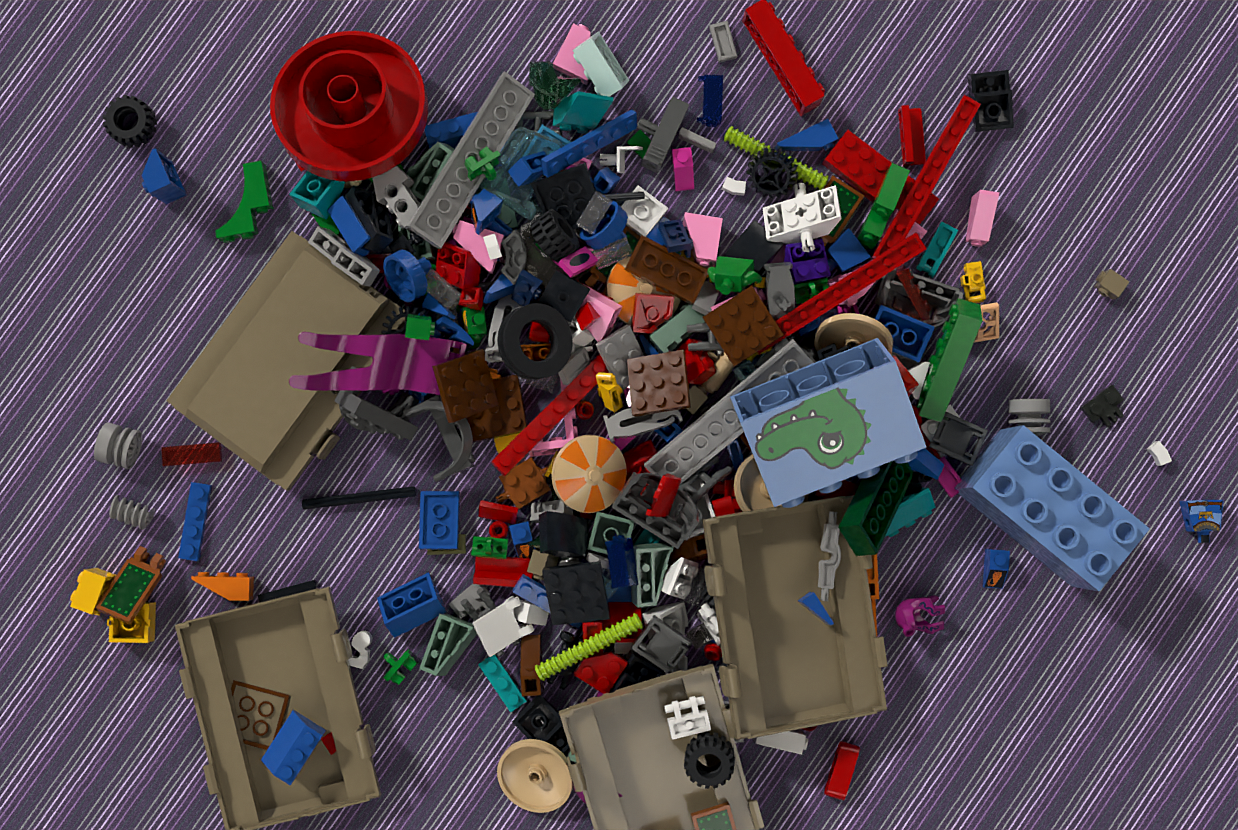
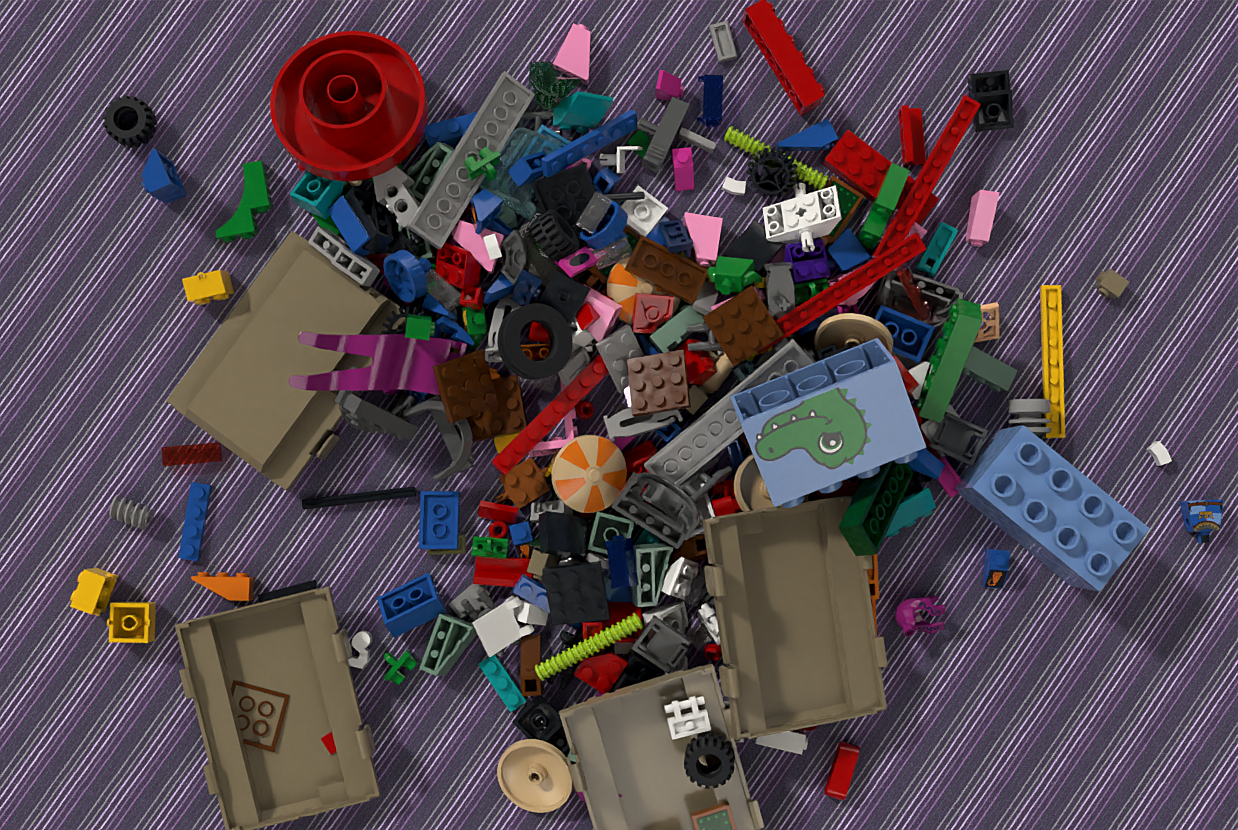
light grey wheel [94,422,142,469] -> none
tile [95,546,166,625] -> none
blue slope [261,709,327,785] -> none
light aqua slope [573,32,629,97] -> none
yellow piece [596,372,623,413] -> none
red slope [645,473,682,517] -> none
blue piece [798,592,834,625] -> none
light grey piece [818,511,841,601] -> none
yellow piece [960,261,986,303] -> none
pearl dark grey hinge [1080,384,1124,428] -> none
none -> yellow brick [182,270,234,305]
none -> dark pink slope [655,70,684,101]
none -> sand green wedge [961,346,1018,392]
none -> yellow plate [1040,285,1065,438]

